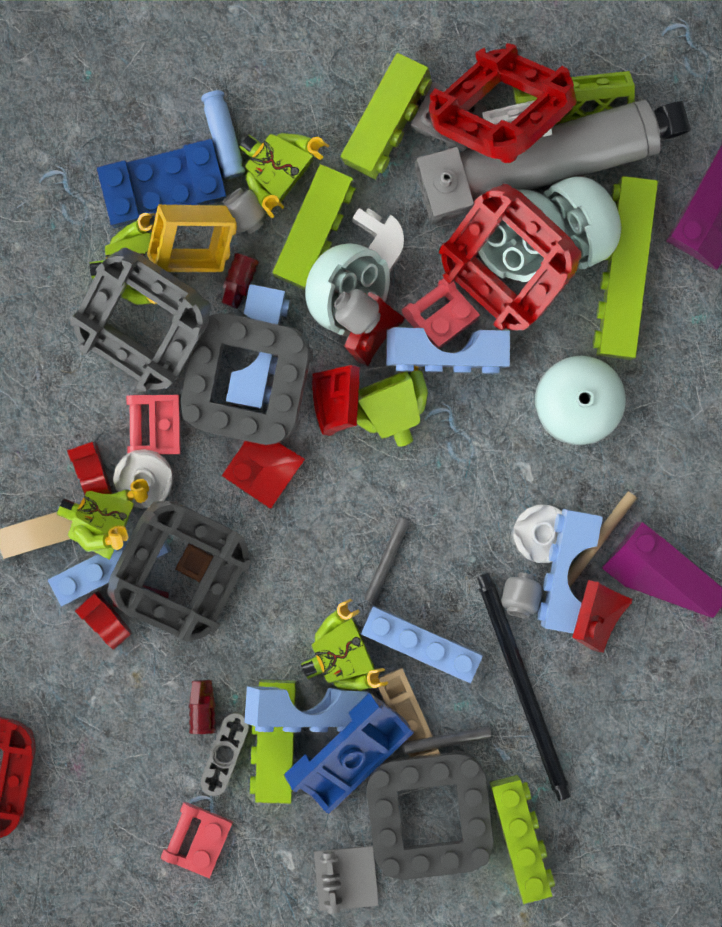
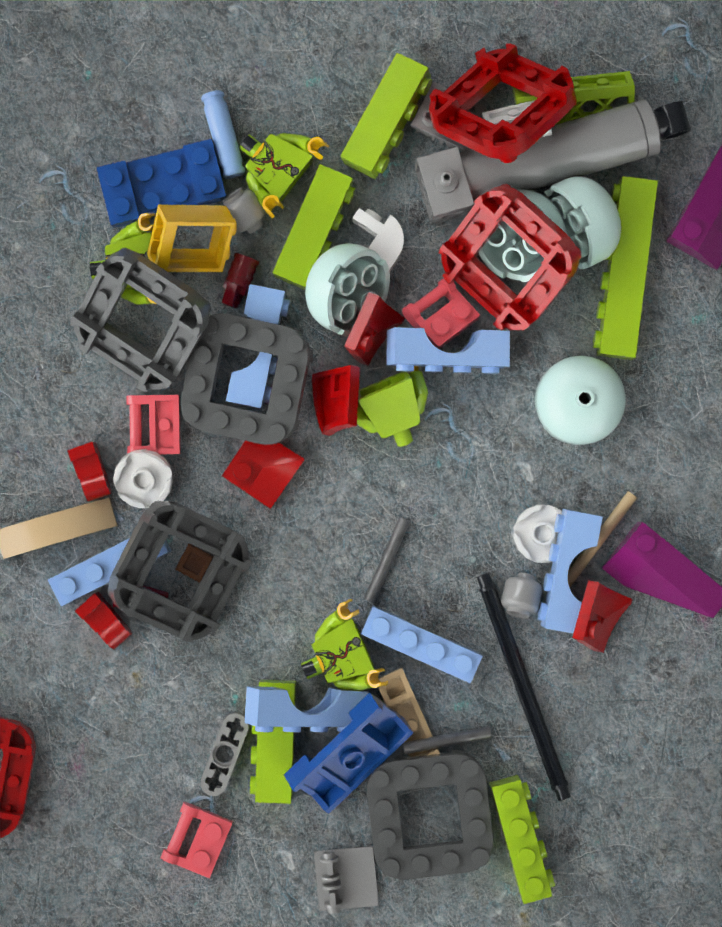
lime torso [57,479,149,560] -> none
dark red hinge [189,679,216,734] -> none
light grey head [334,289,381,335] -> none

